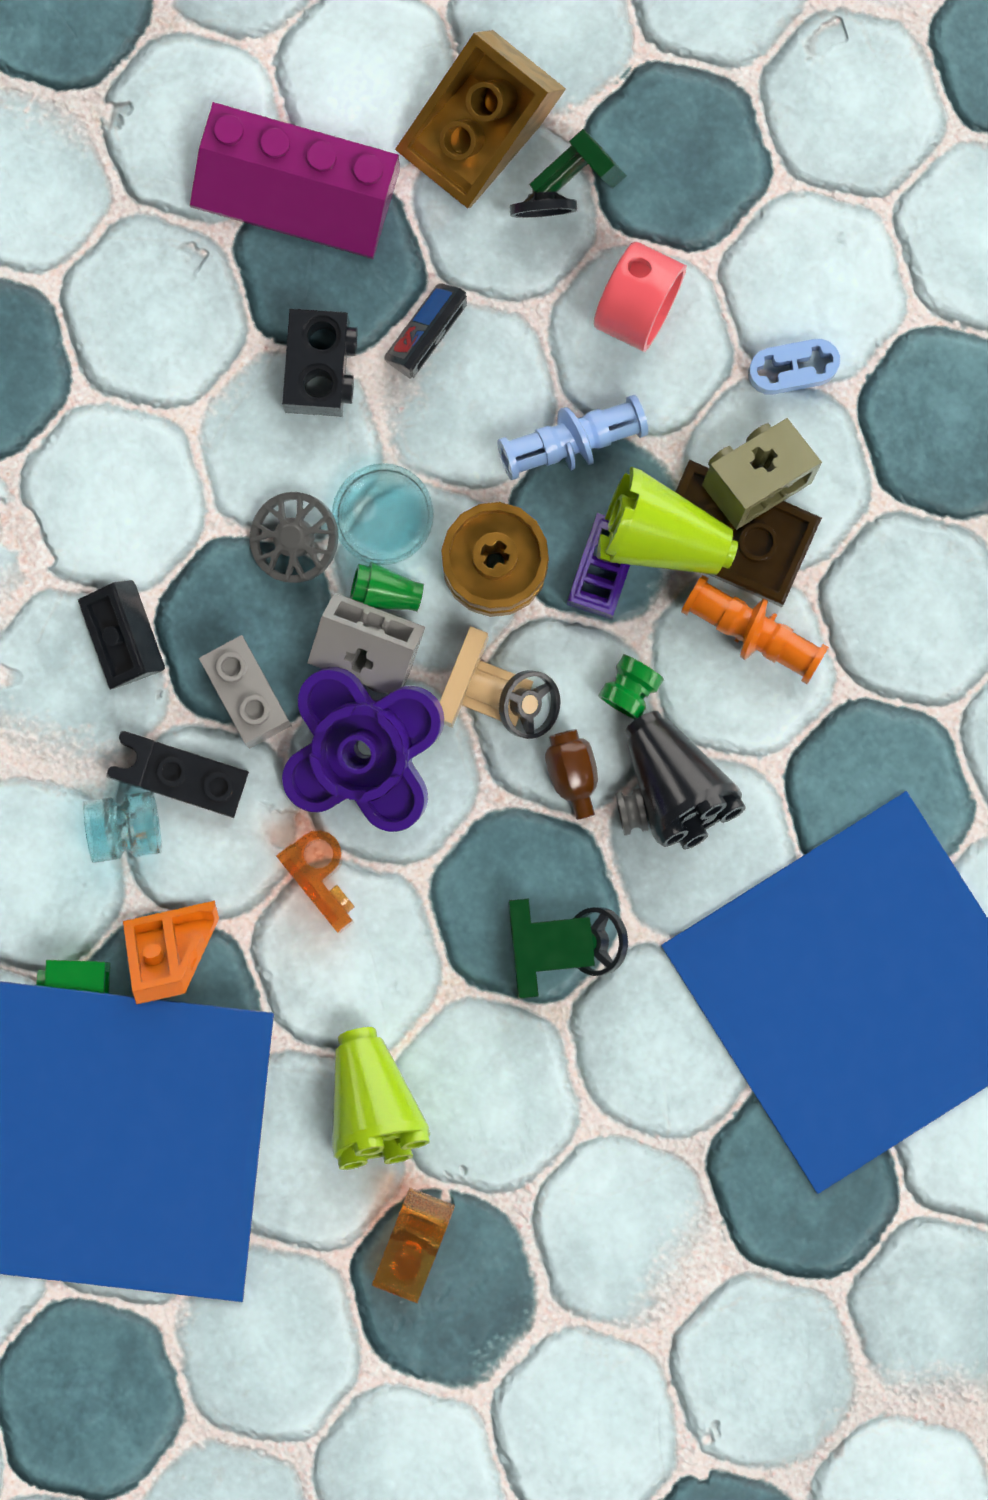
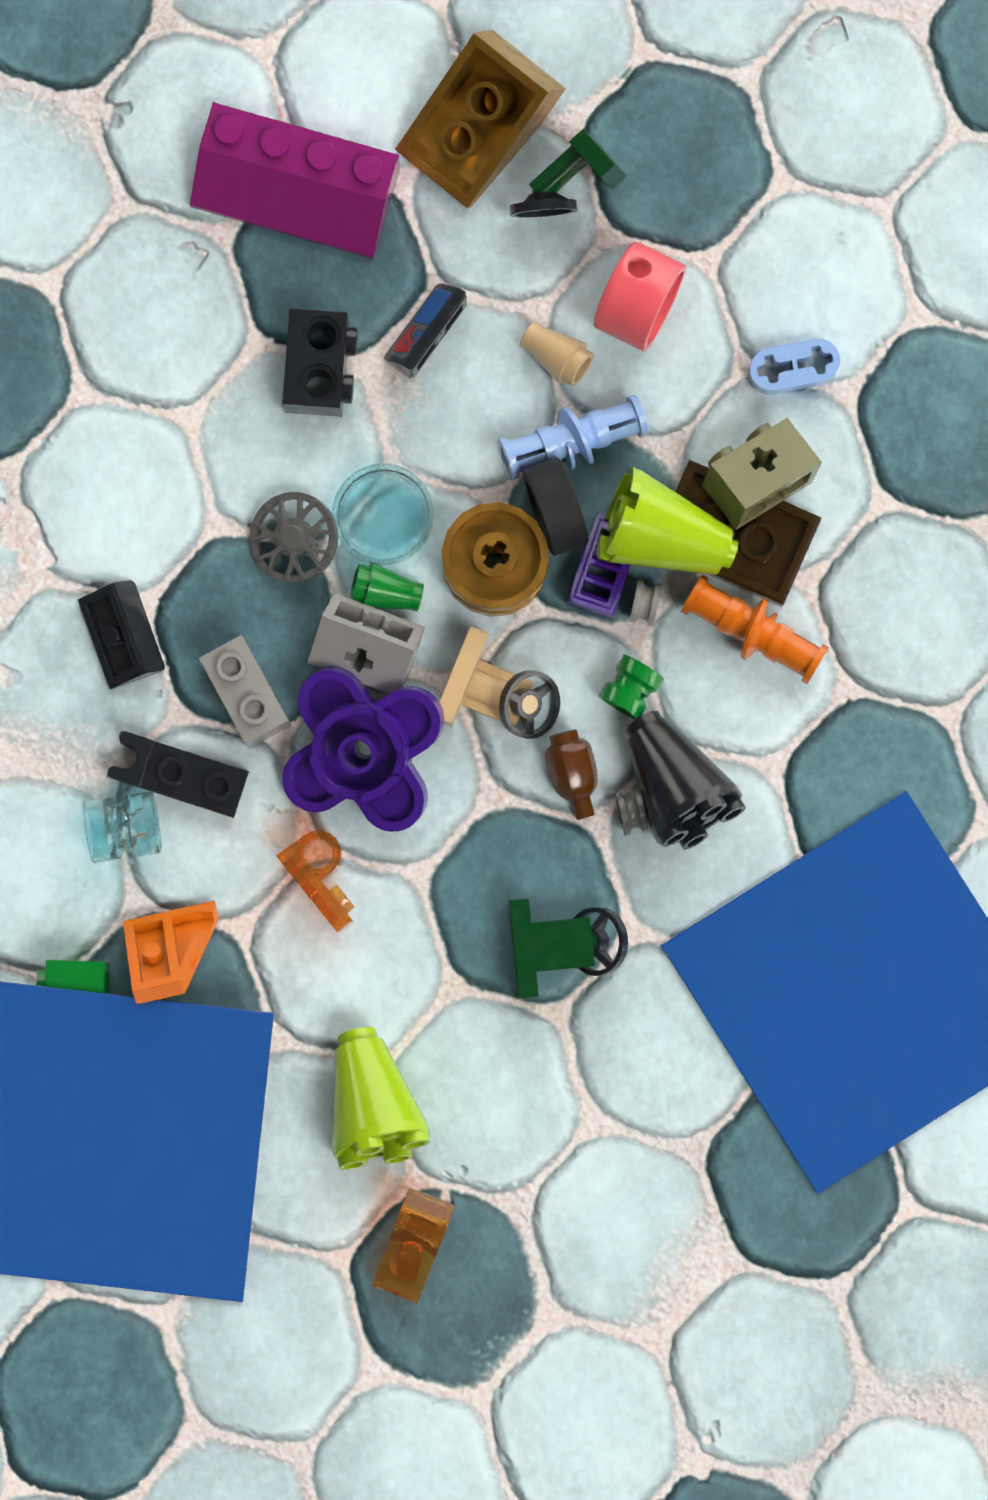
none -> tan cone [520,322,594,386]
none -> black tyre [522,457,589,556]
none -> light grey bush [629,579,662,626]

